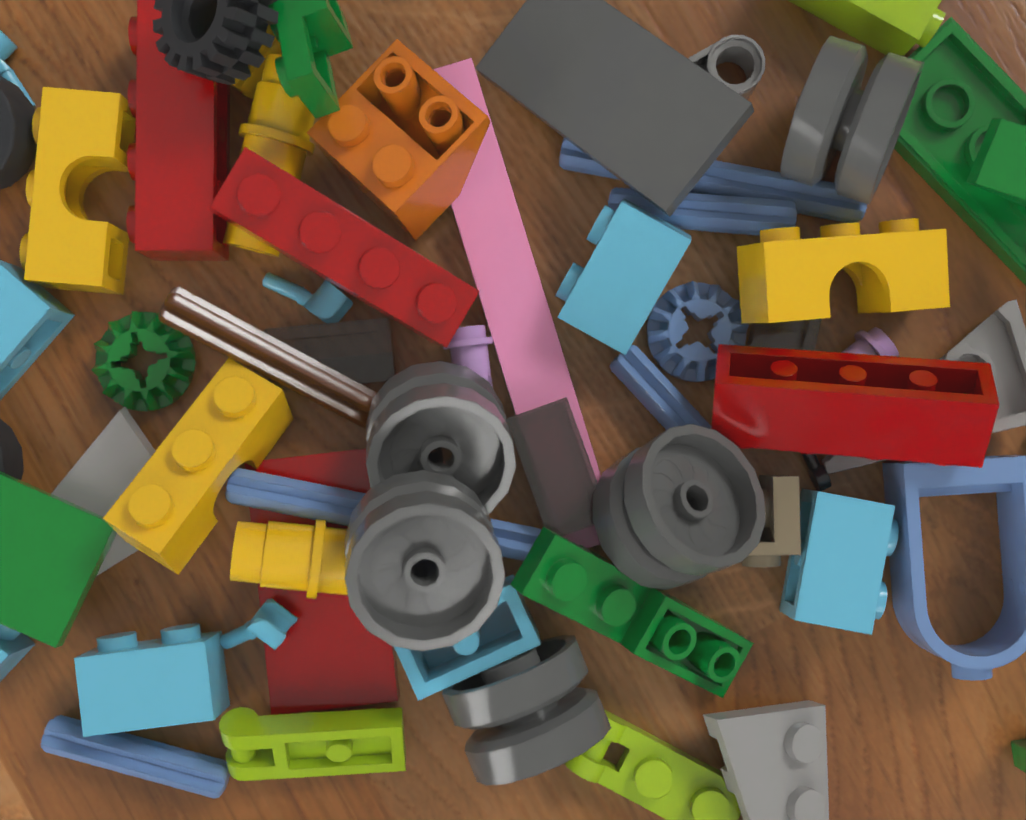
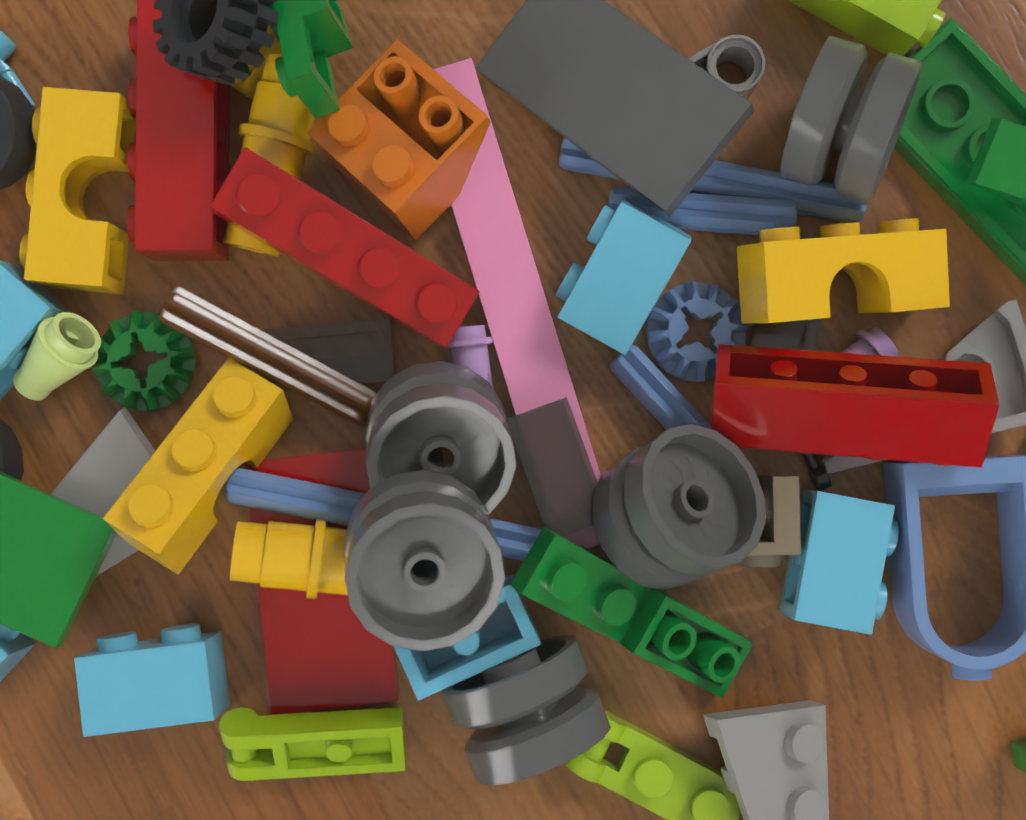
medium blue axle [41,715,230,799] -> none
medium azure hand [220,598,298,650] -> none
medium azure hand [262,272,353,325] -> none
none -> yellowish green cone [13,312,101,401]

